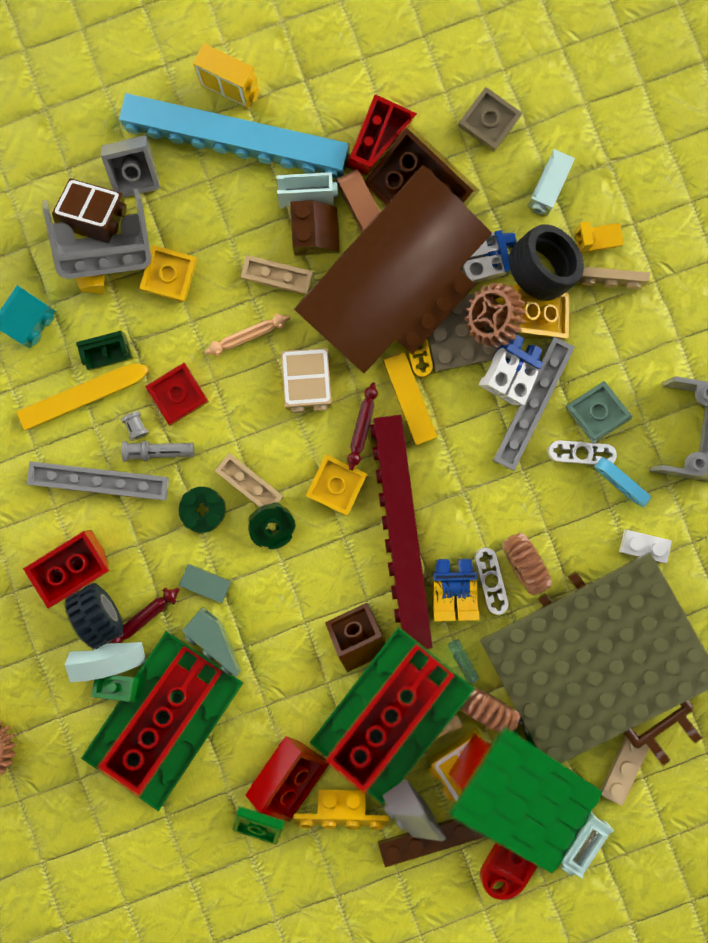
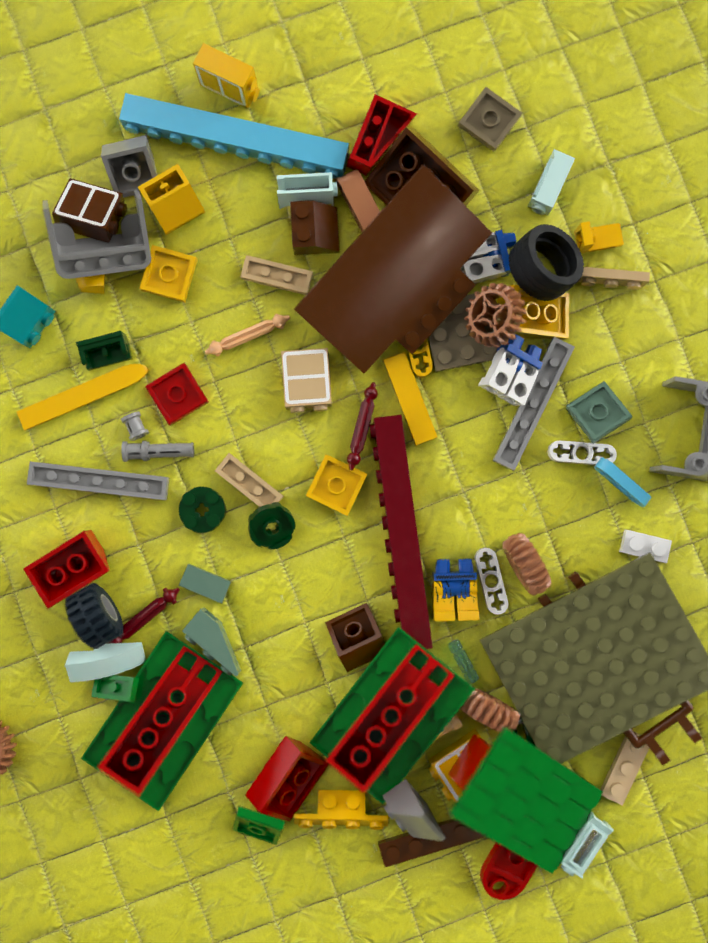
none -> yellow slope [138,164,205,235]

